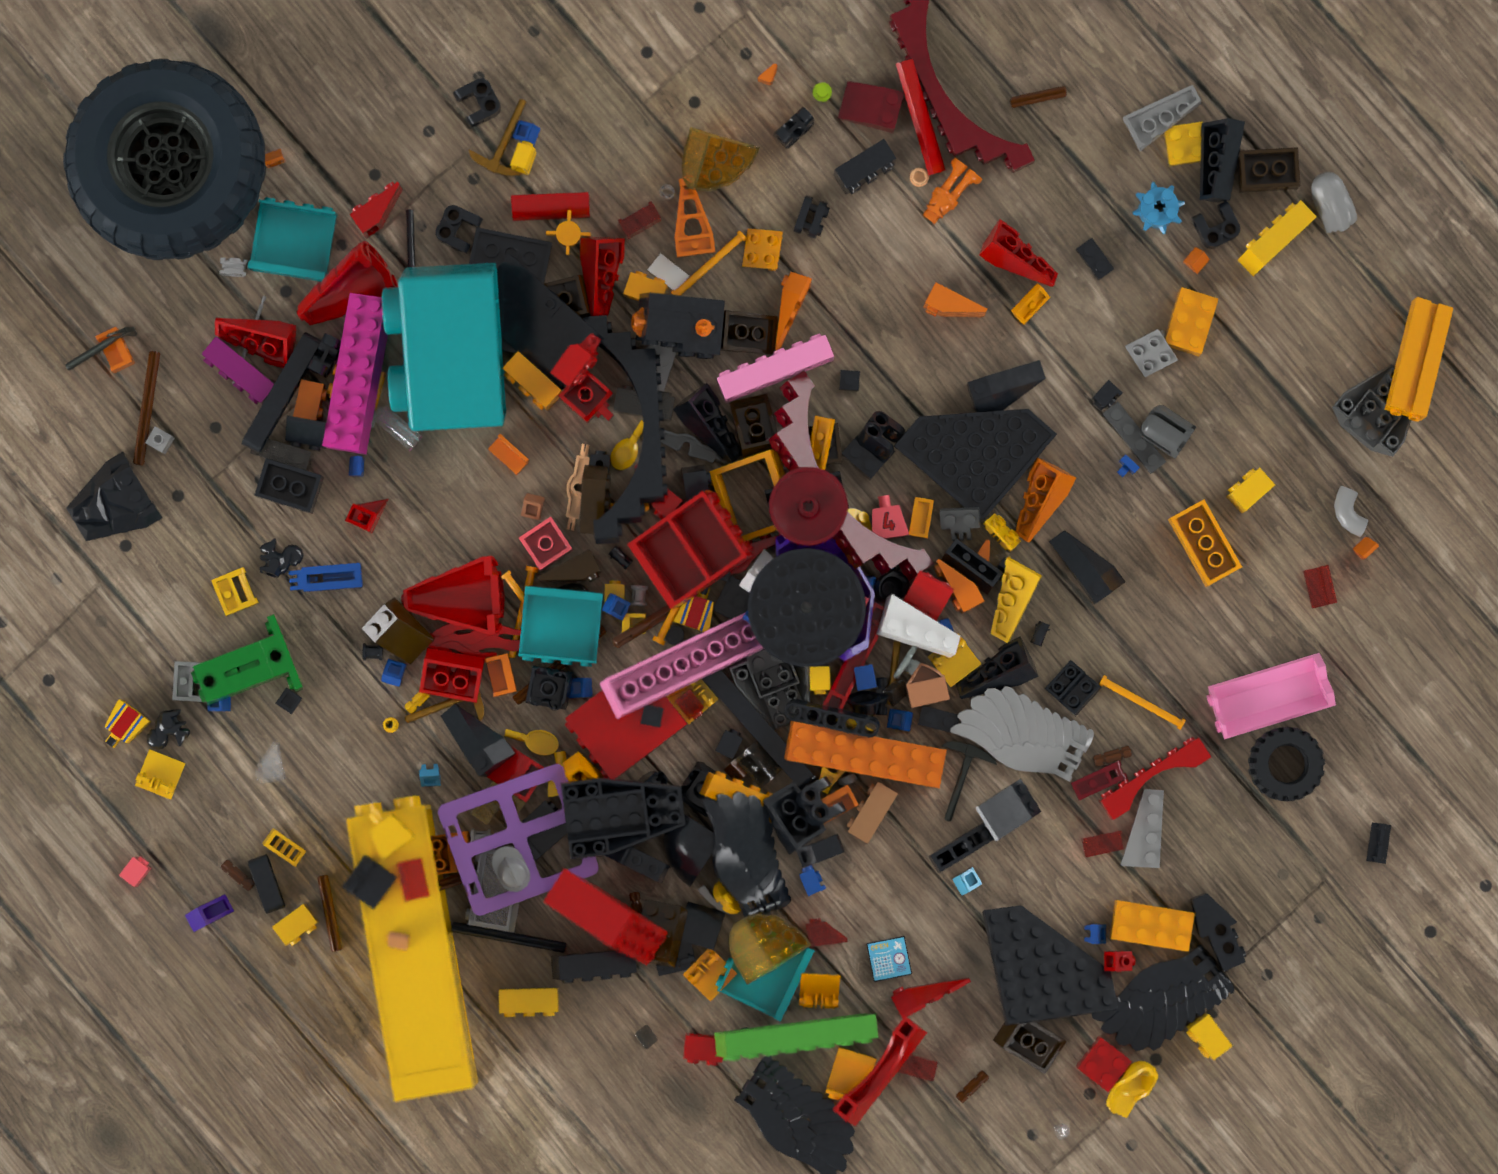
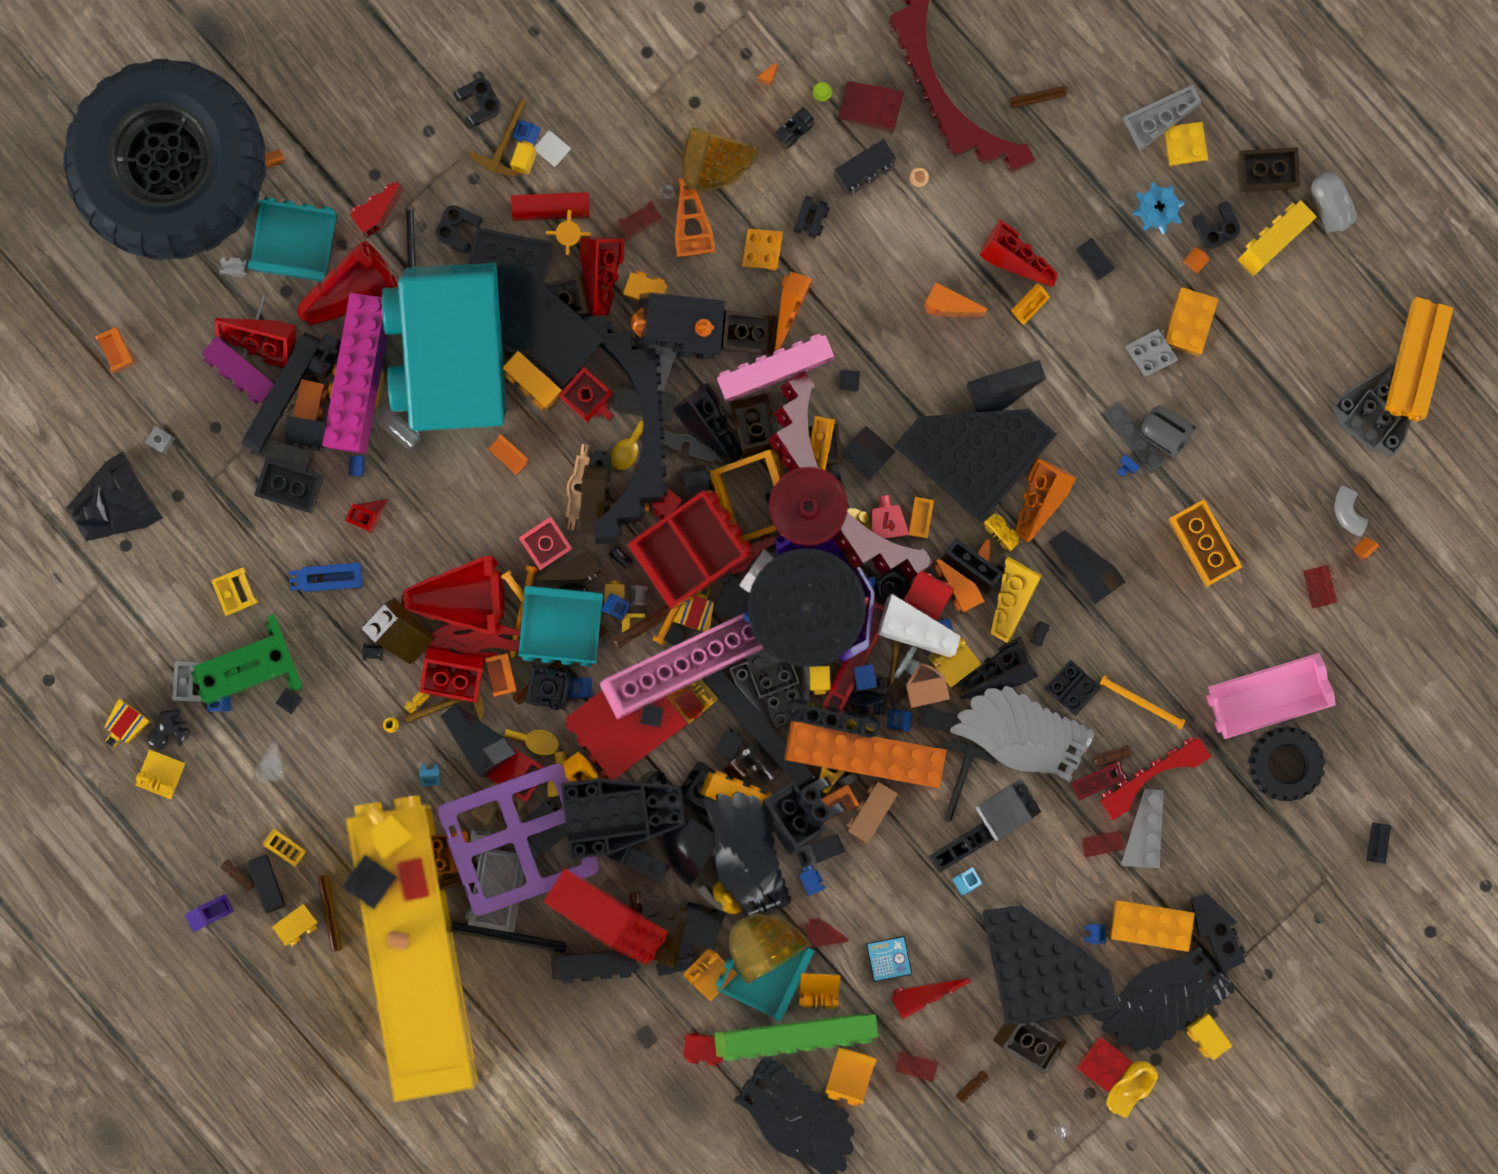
pearl dark grey piece [65,327,137,370] -> none
coral brick [119,856,151,887] -> none
reddish brown axle [133,351,160,466] -> none
black animal [259,538,304,578] -> none
blue slope [381,659,407,687] -> none
light grey piece [492,846,530,892] -> none
yellow brick [499,988,559,1017] -> none
nougat slope [521,493,545,520] -> none
red hinge [550,333,601,387] -> none
white sticker [648,253,689,291] -> none
light orange bar [670,230,747,296] -> none
red arch [833,1016,927,1126] -> none
black piece [857,411,905,460] -> none
red tile [896,59,946,175] -> none
orange piece [923,158,983,224] -> none
dark grey hinge [940,507,981,541] -> none
black brick [1092,380,1123,411] -> none
red brick [1104,951,1136,972] -> none
black wedge [1200,118,1245,203] -> none
yellow brick [1226,468,1275,514] -> none
none -> white sticker [534,130,571,167]

